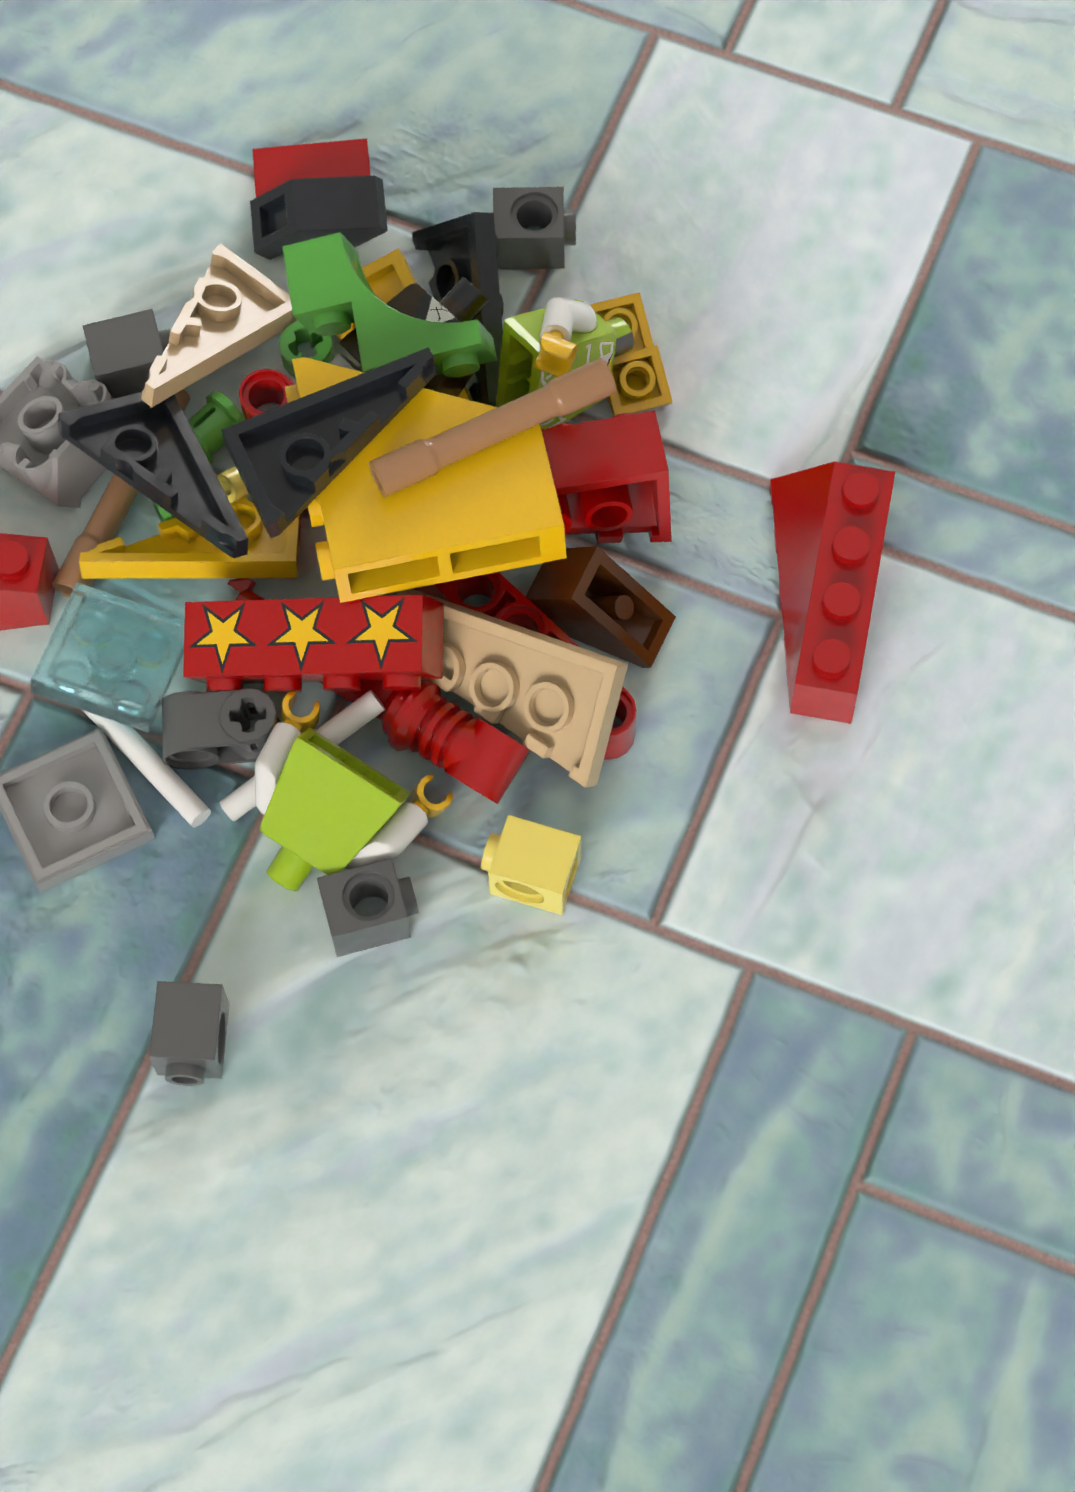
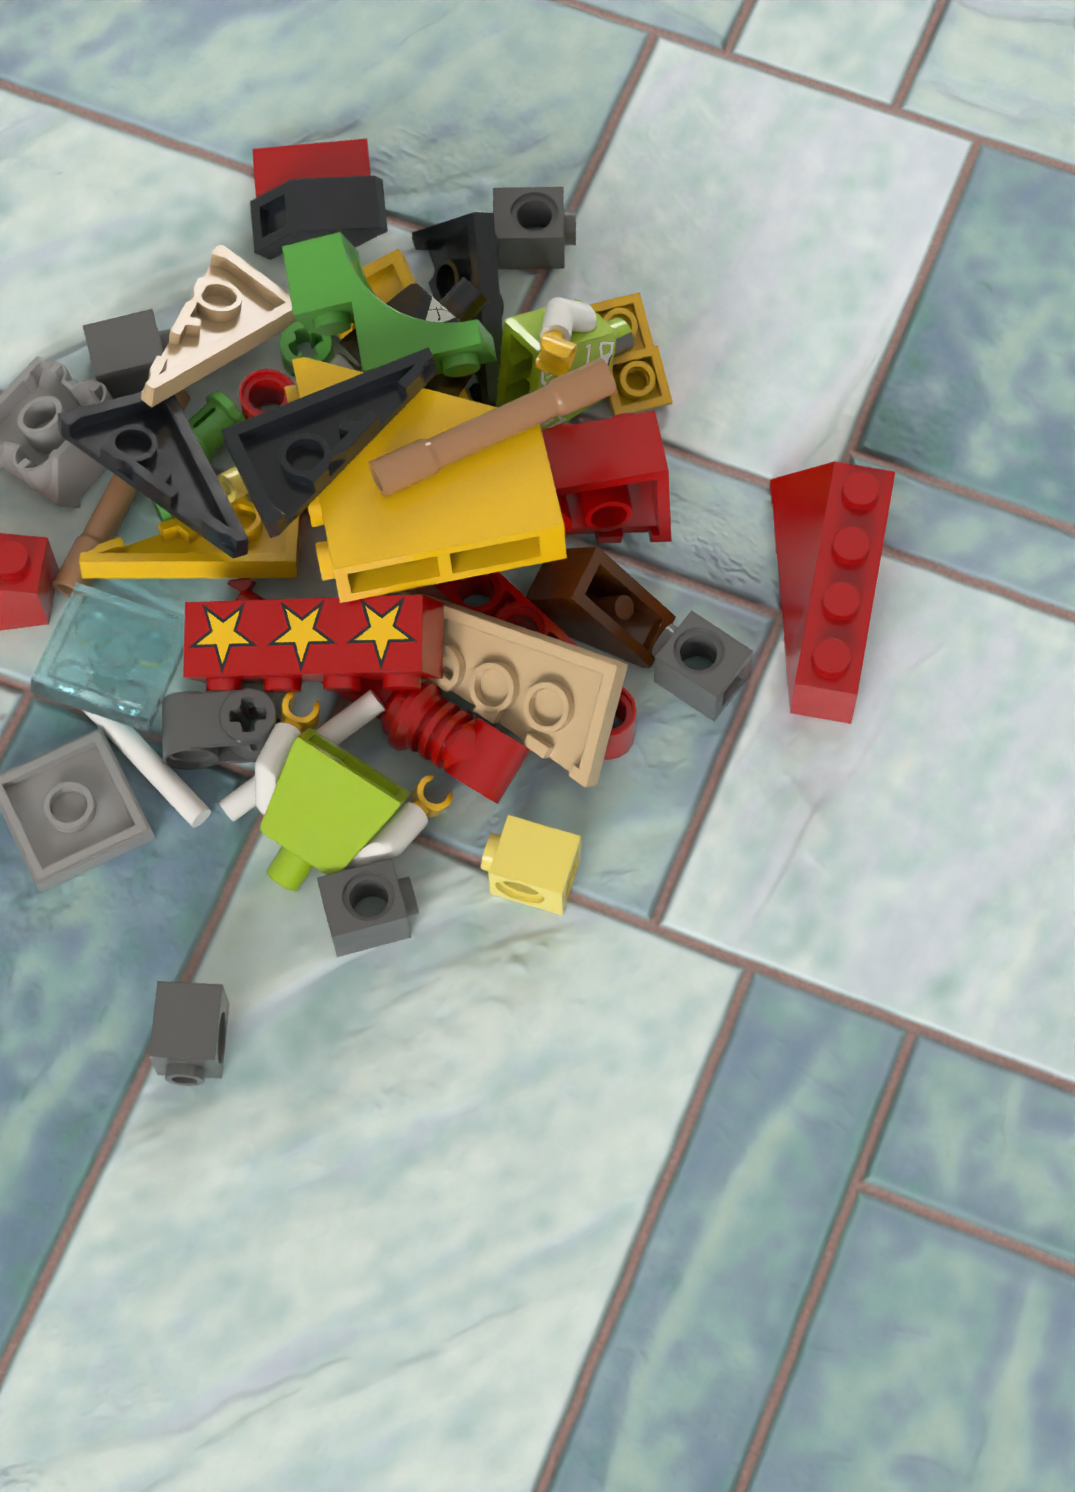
none -> dark grey brick [651,610,753,722]

